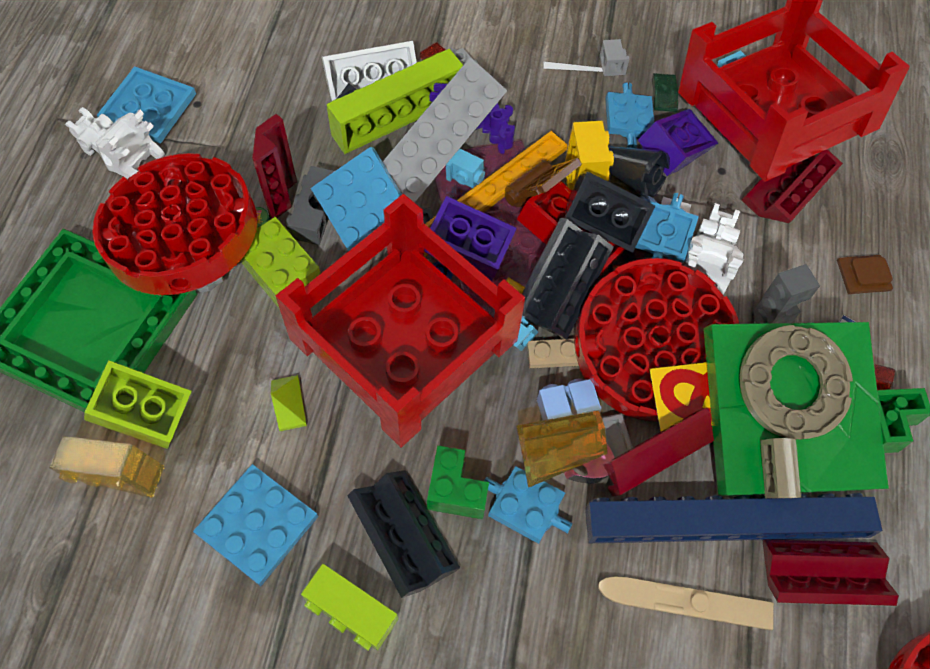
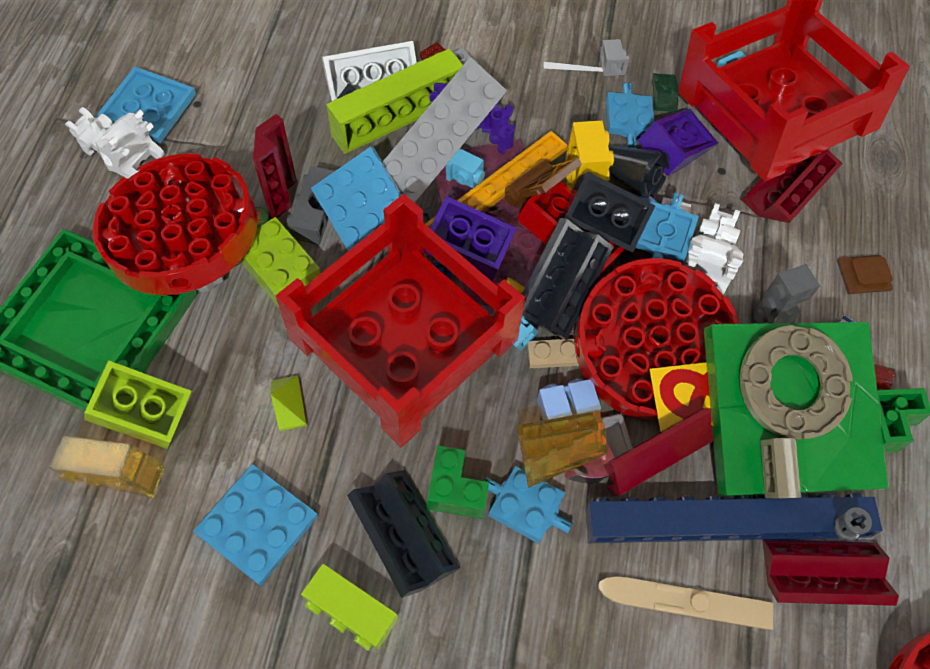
none -> dark grey bush [834,507,872,541]

